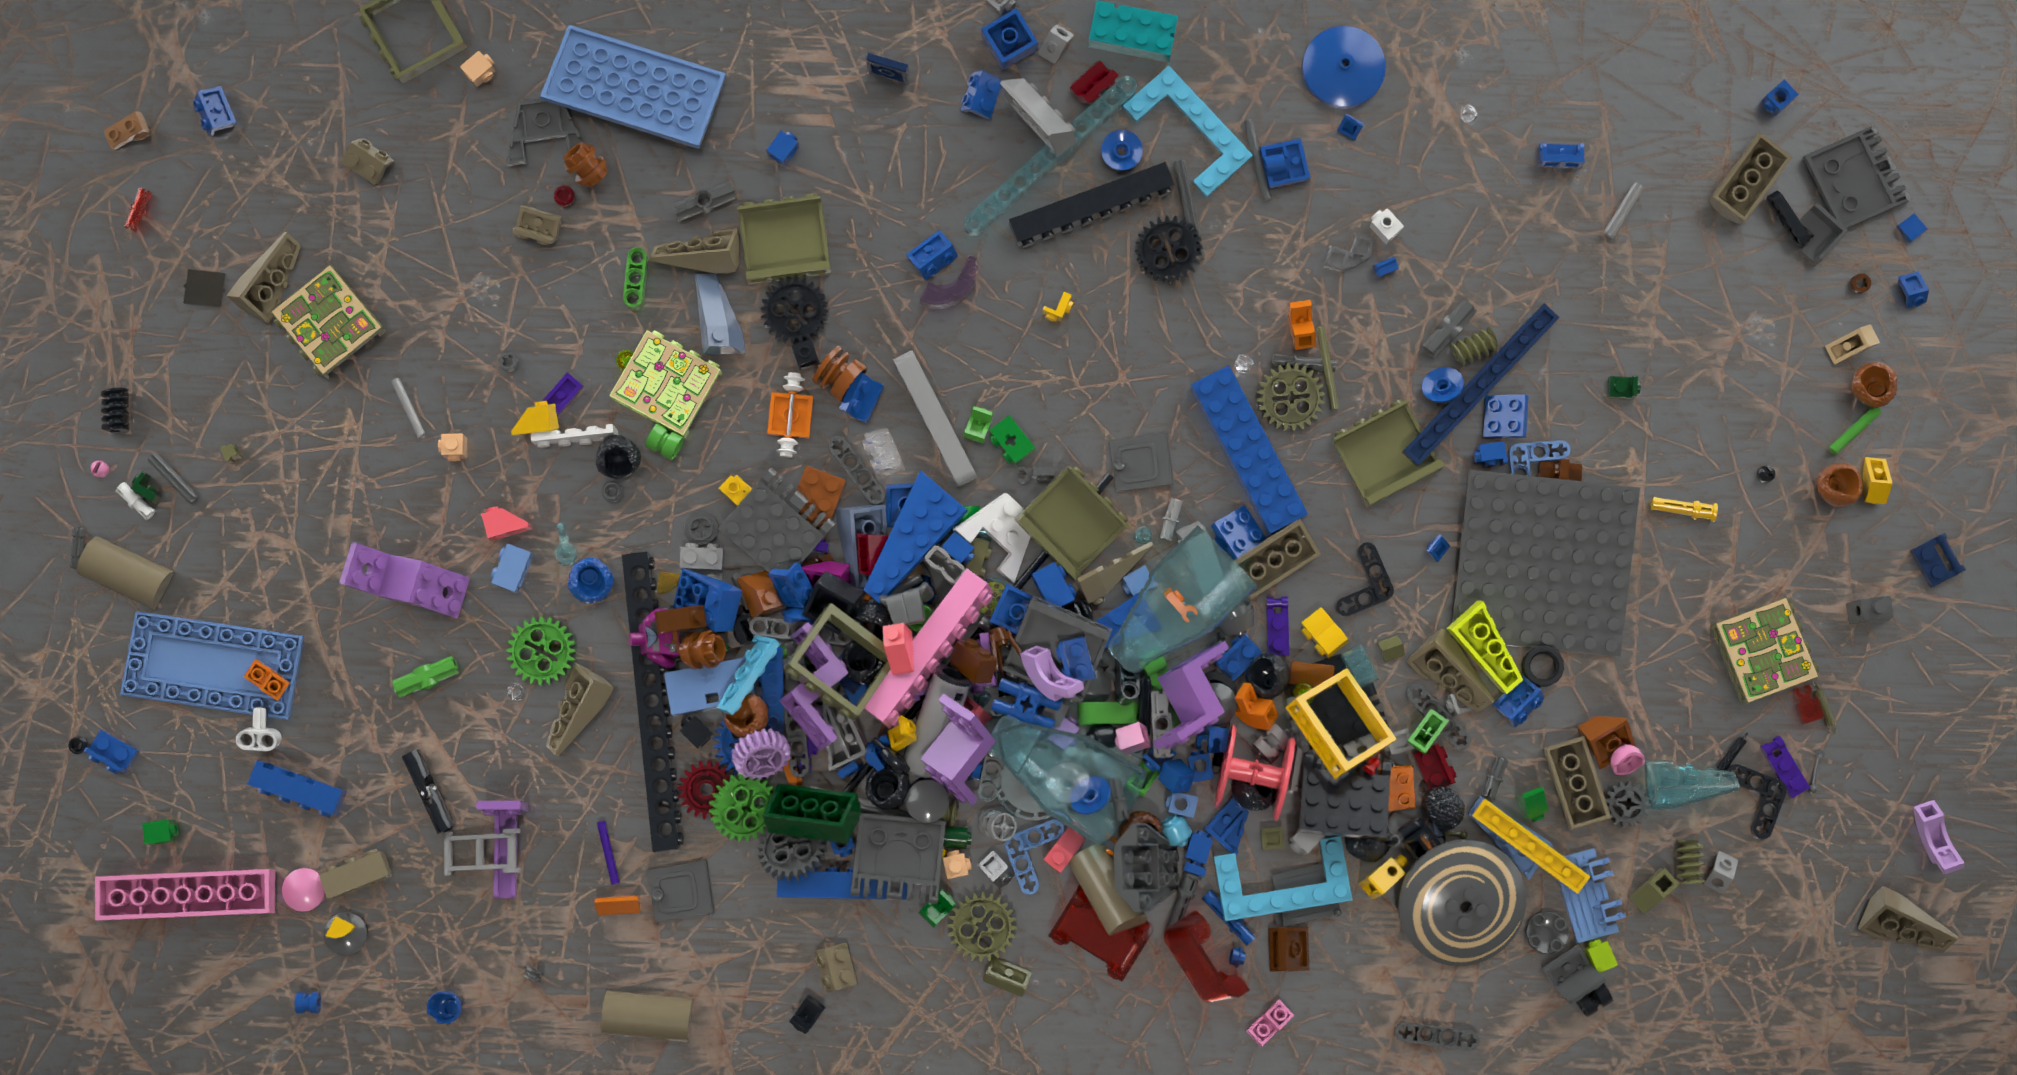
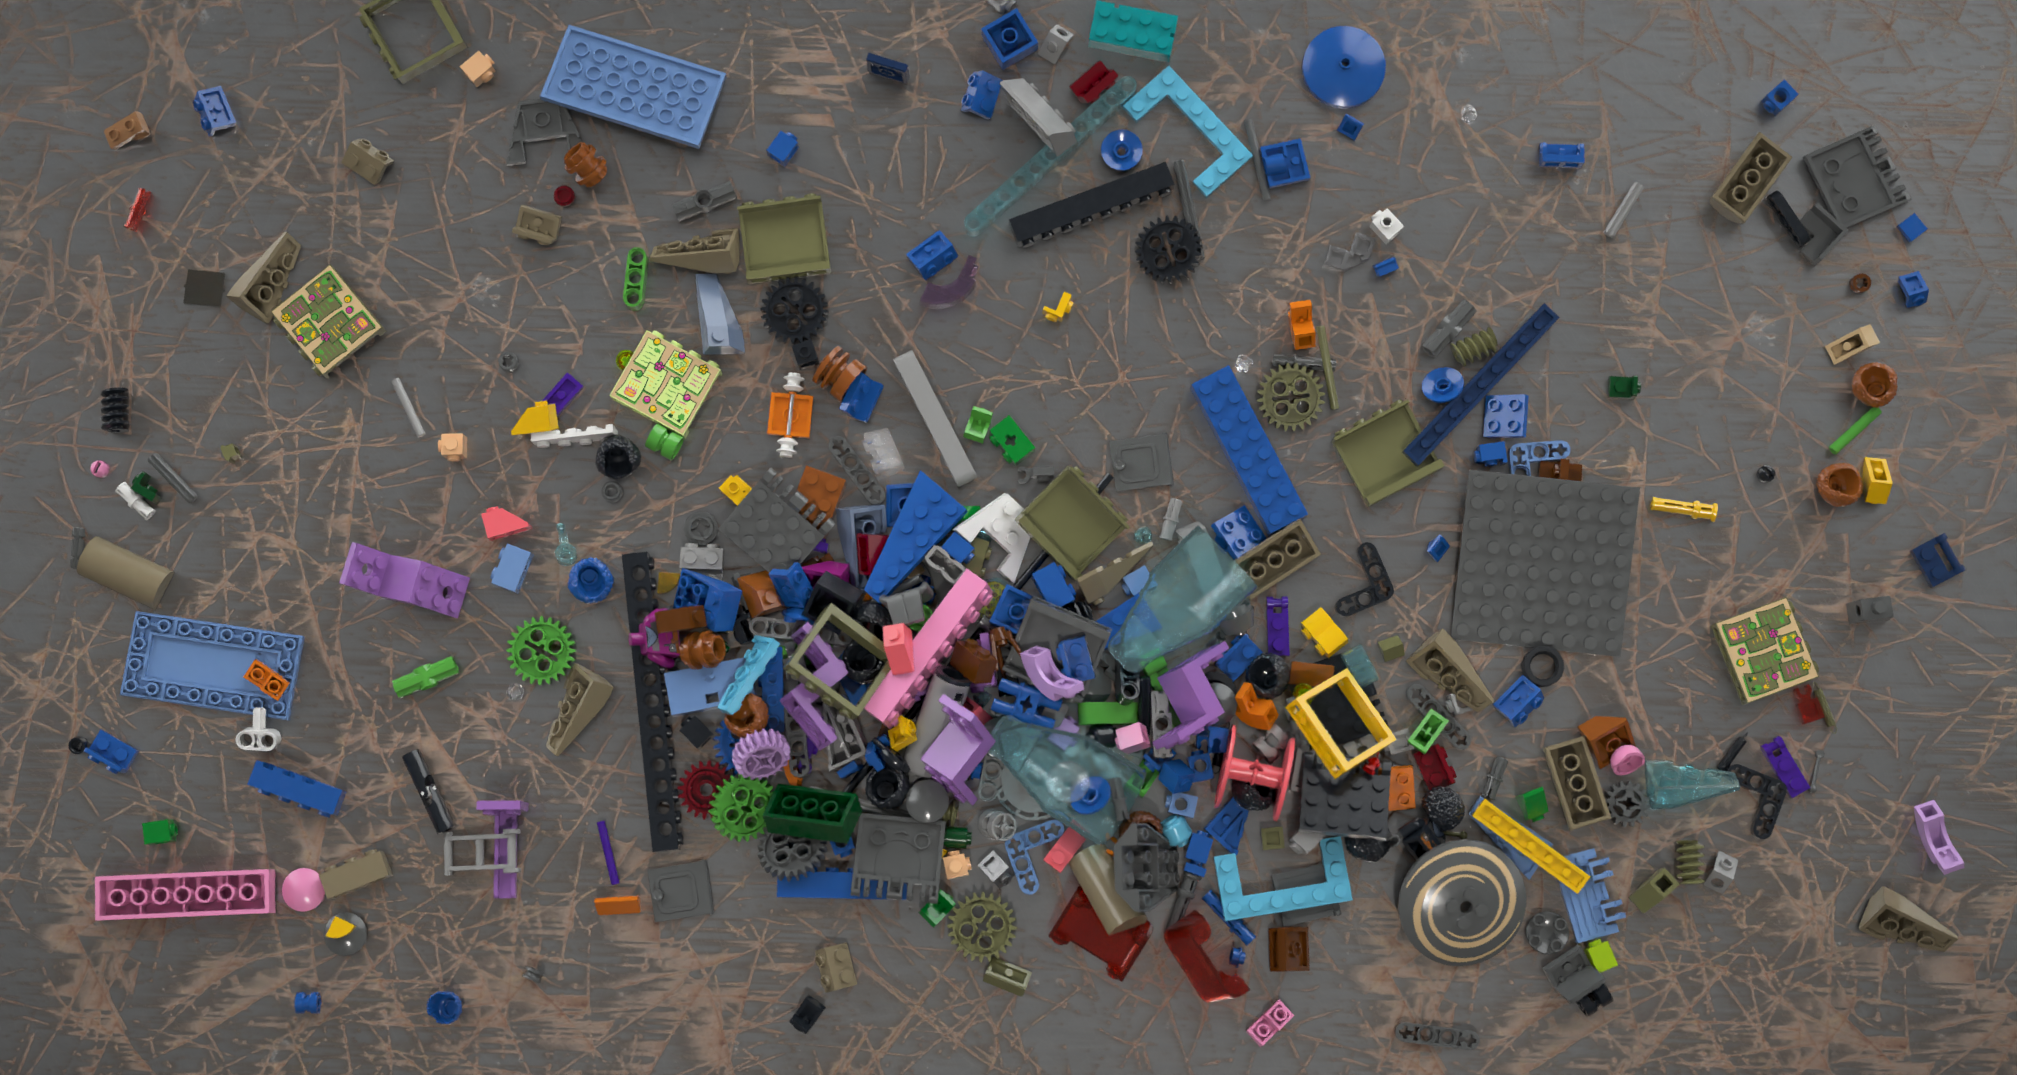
dark tan brick [601,990,694,1042] -> none
orange plate [1163,587,1198,622] -> none
yellow torso [1358,854,1409,900] -> none
neon yellow wedge [1446,600,1523,694] -> none

